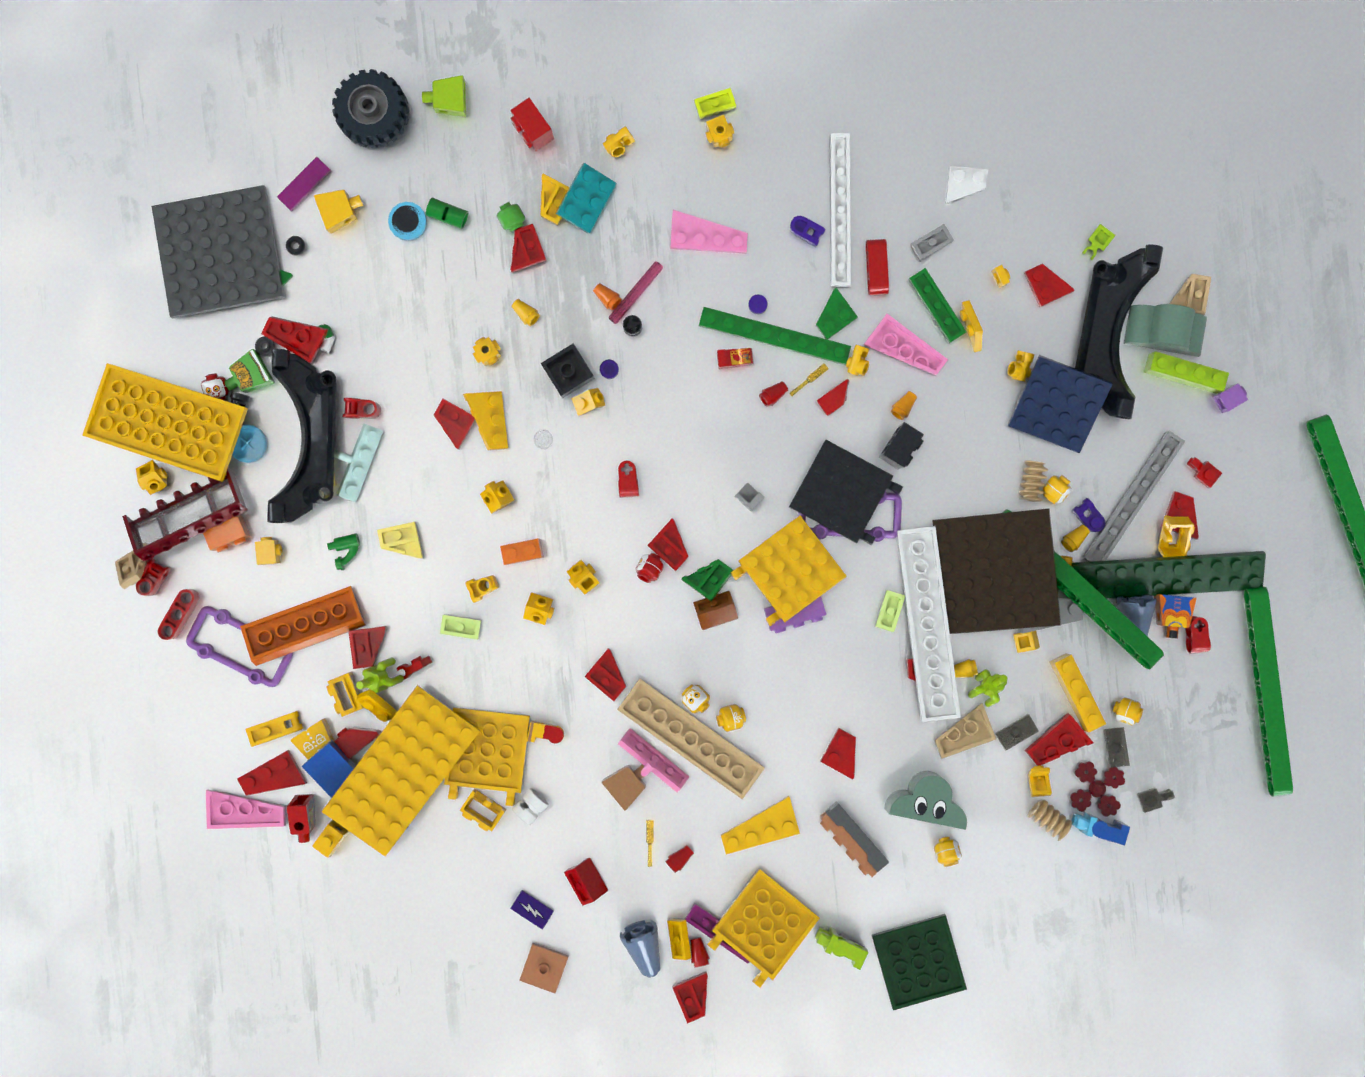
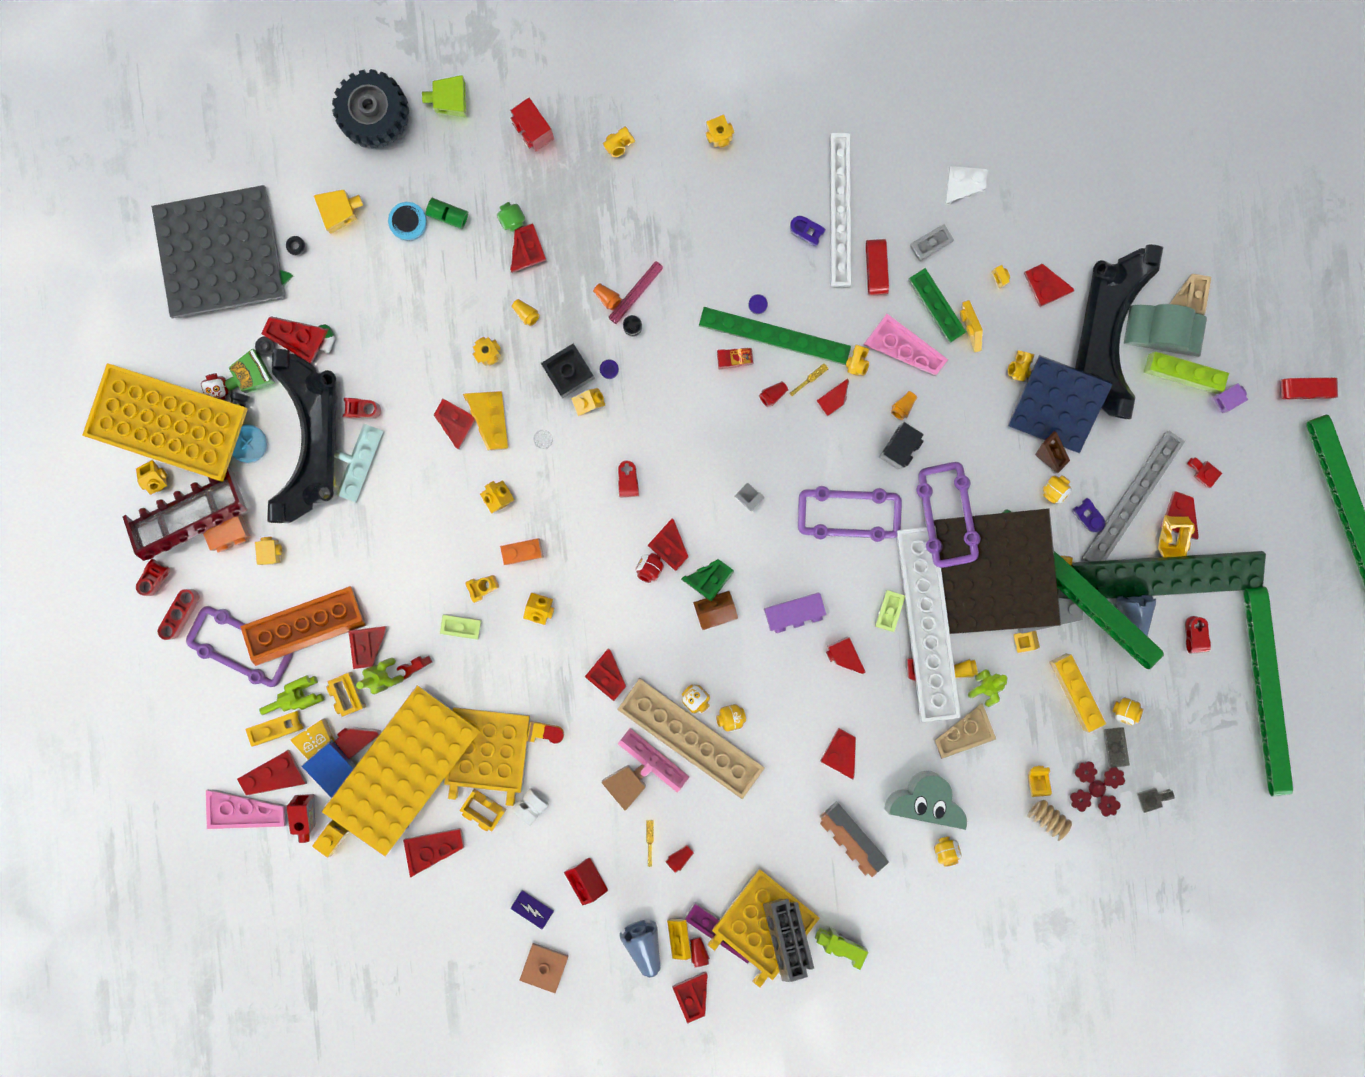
tan wing [115,543,148,589] -> none
magenta tile [277,157,331,212] -> none
green plant [327,533,360,571] -> none
yellow plate [356,689,397,722] -> none
light yellow wing [377,522,423,559] -> none
yellow wing [540,174,570,225] -> none
teal plate [556,163,617,233] -> none
yellow brick [566,560,600,595] -> none
bright pink wing [670,210,748,254] -> none
neon yellow plate [694,88,736,119] -> none
yellow wing [721,796,800,855] -> none
yellow plate [731,516,847,627] -> none
black plate [789,440,903,545] -> none
green wing [816,288,858,340] -> none
dark green tile [871,914,967,1011] -> none
clear smoke plate [995,714,1039,751] -> none
tan piece [1019,460,1048,502] -> none
red wing [1024,713,1094,766] -> none
yellow cone [1061,525,1090,552] -> none
blue hips [1072,812,1130,846] -> none
lime plate [1082,224,1116,260] -> none
torso [1154,594,1196,639] -> none
none -> lime plant [259,675,324,715]
none -> red wing [403,828,464,878]
none -> flat silver brick [763,899,814,982]
none -> red slope [826,637,866,674]
none -> medium lavender bar [916,462,981,568]
none -> reddish brown slope [1035,432,1070,473]
none -> red beam [1281,378,1338,399]

